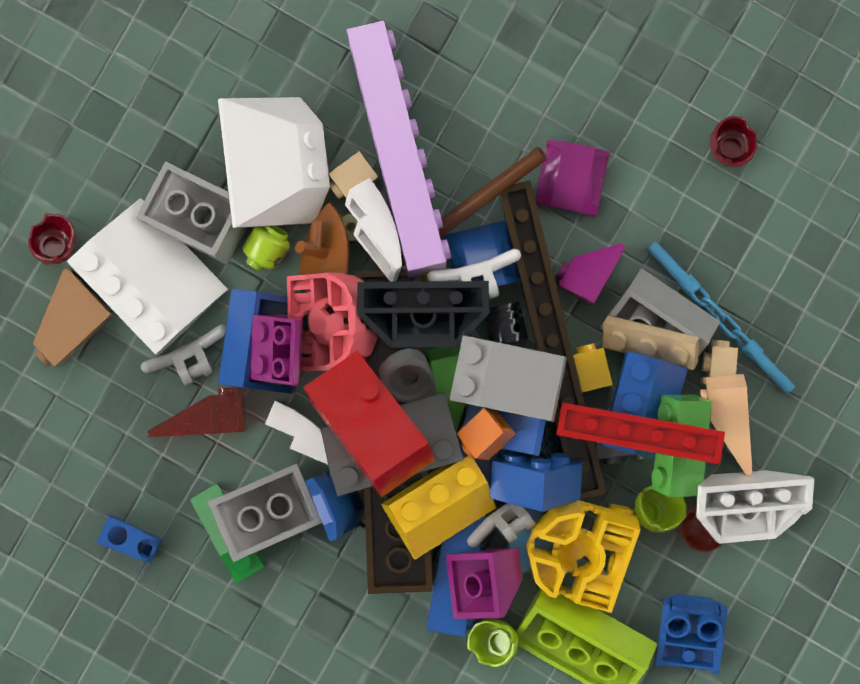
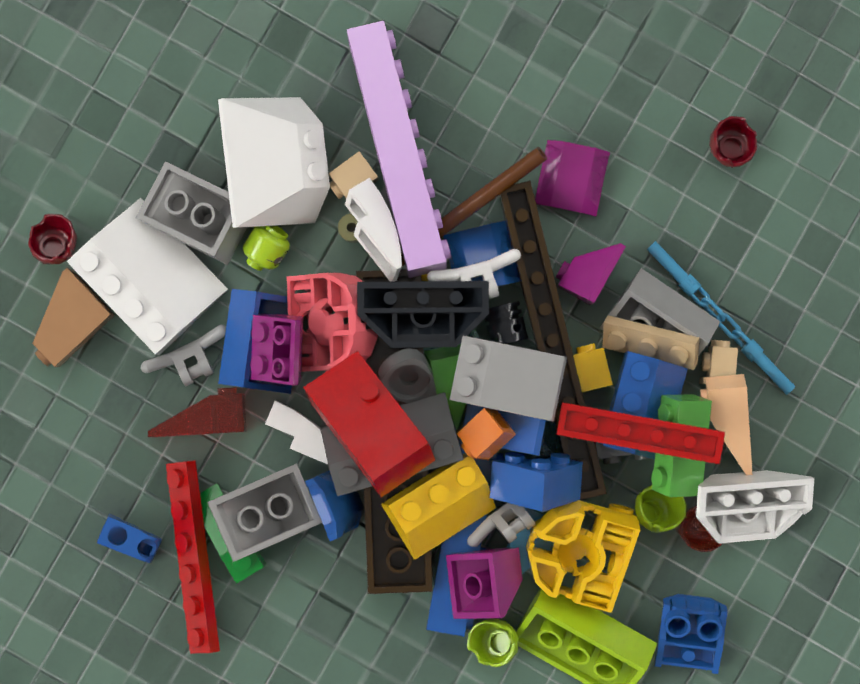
dark orange shield [295,202,349,275] -> none
none -> red plate [166,460,220,654]

